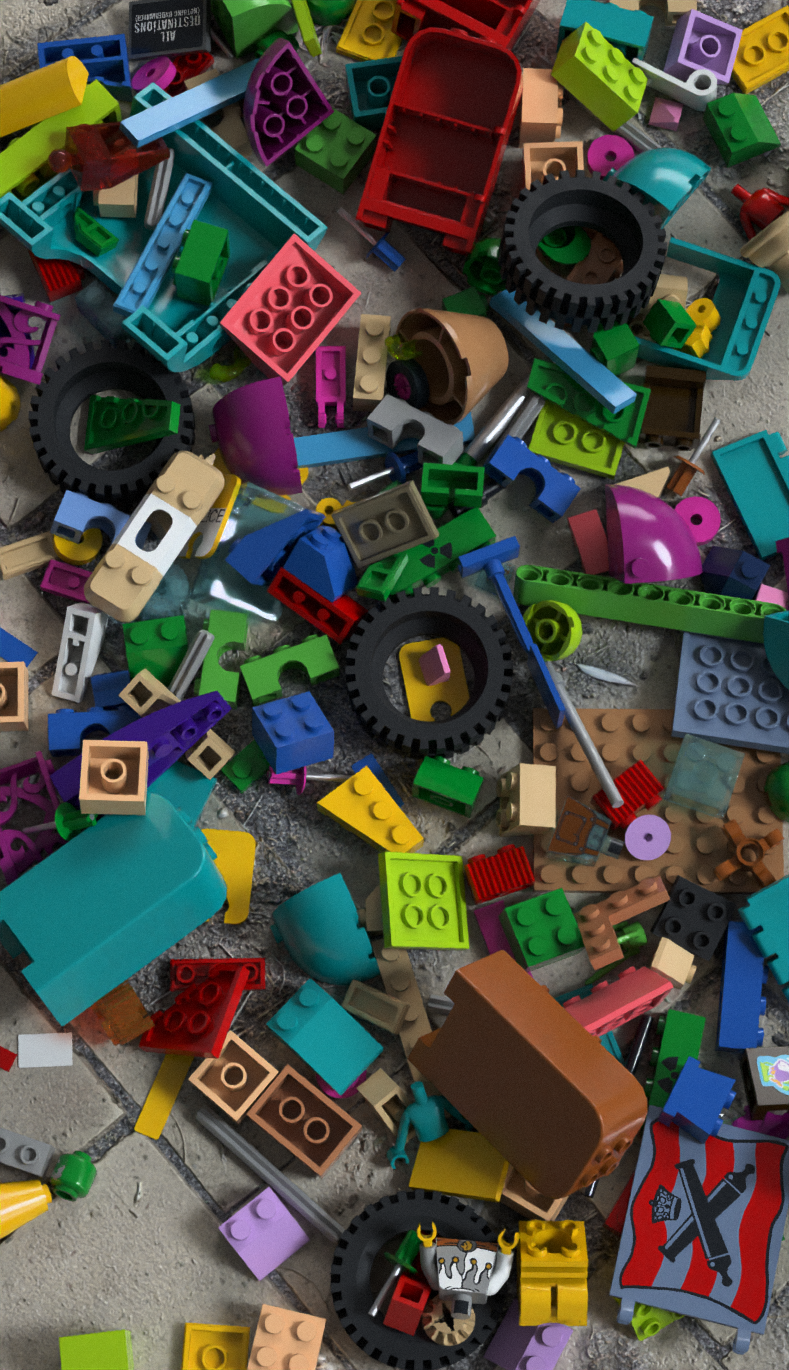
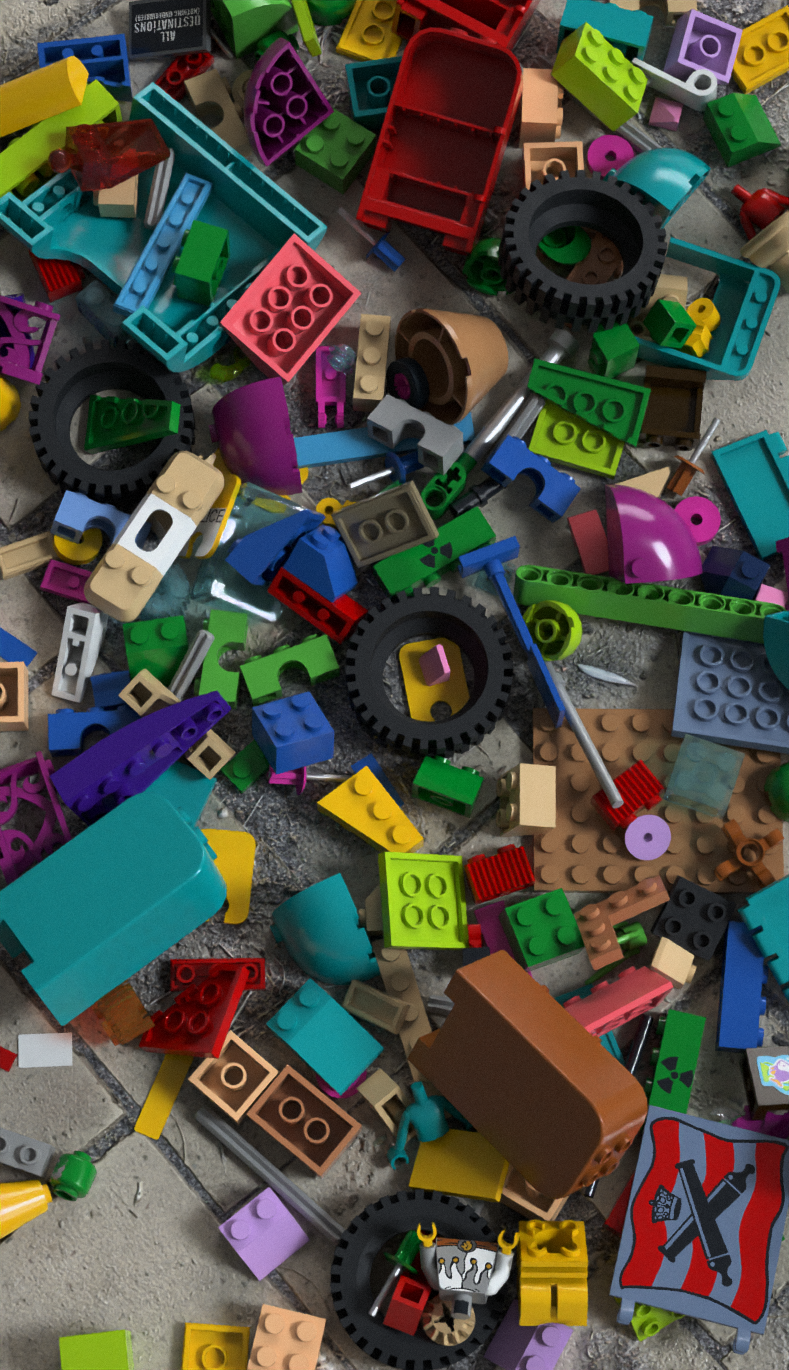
green piece [23,802,98,841] -> none
green tile [72,207,119,257] -> none
light nougat brick [79,740,149,815] -> none
tile [119,58,260,148] -> none
dark pink piece [131,56,176,94] -> none
green tile [356,552,409,601] -> none
clear neon green arm [384,334,423,360] -> none
green piece [421,462,485,508] -> none
green brick [441,286,489,317] -> none
dark azure tile [489,289,637,414] -> none
torso [545,796,624,867] -> none
blue hips [657,1056,736,1144] -> none
none -> clear light blue plate [327,344,357,375]
none -> piece [462,924,490,967]

